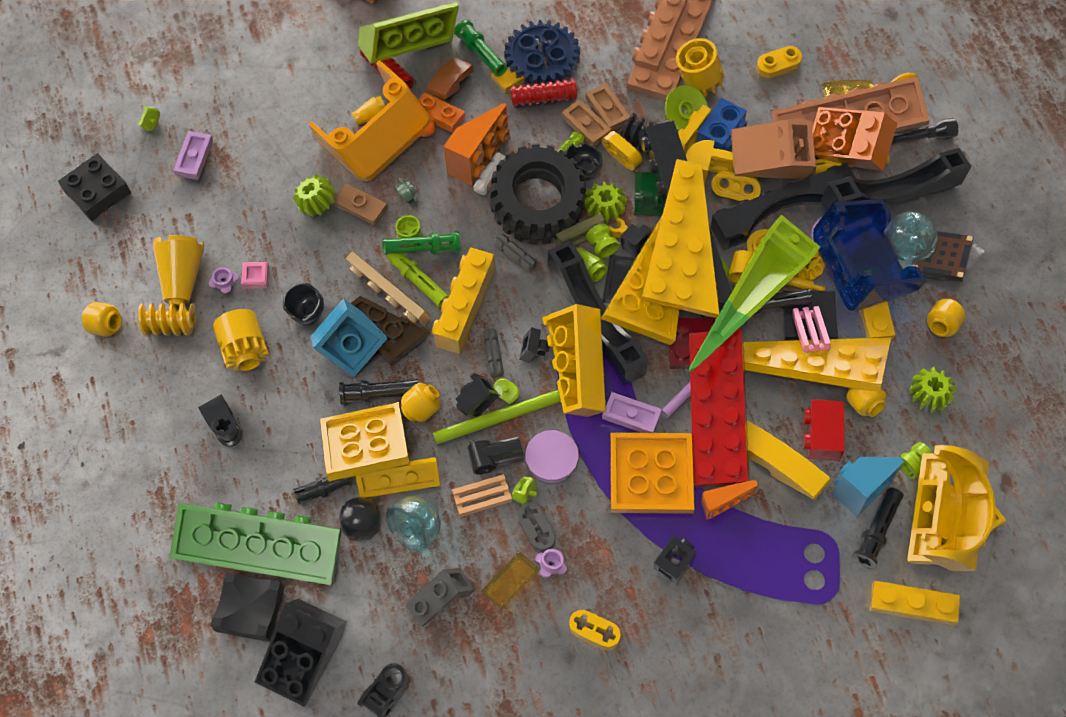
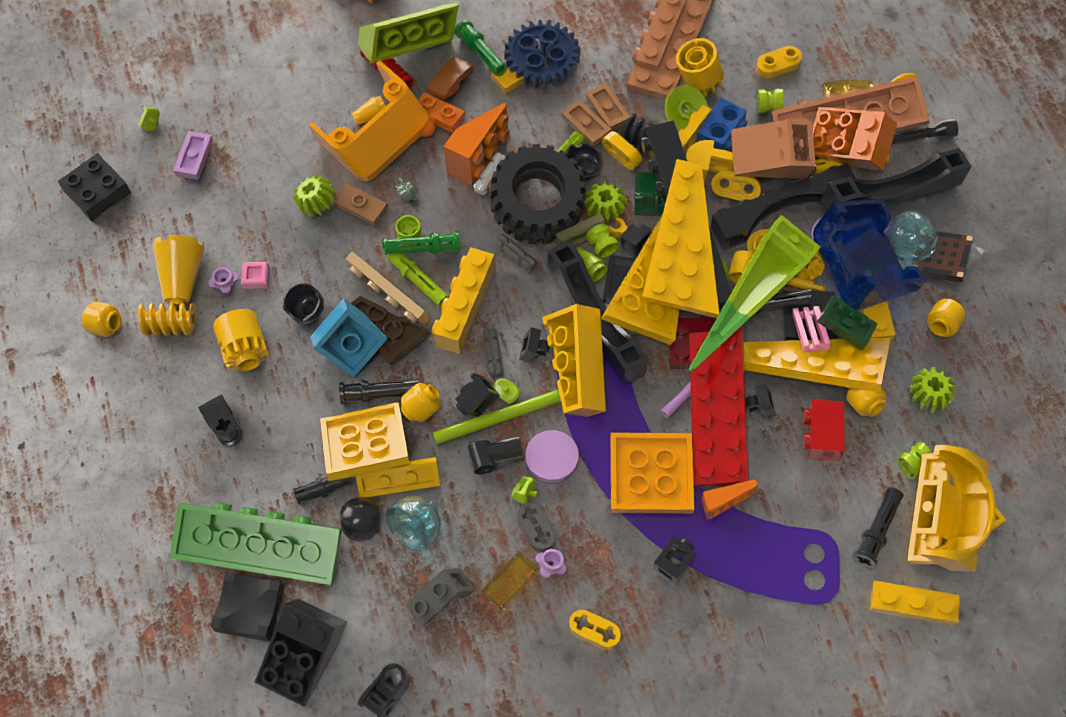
light nougat tile [452,474,512,517] -> none
red piece [510,79,577,108] -> none
lavender plate [602,392,662,433] -> none
yellow slope [747,420,831,500] -> none
dark azure slope [832,457,904,517] -> none
none -> black tile [746,383,776,419]
none -> lime wheel [756,89,784,114]
none -> dark green bracket [817,295,878,351]

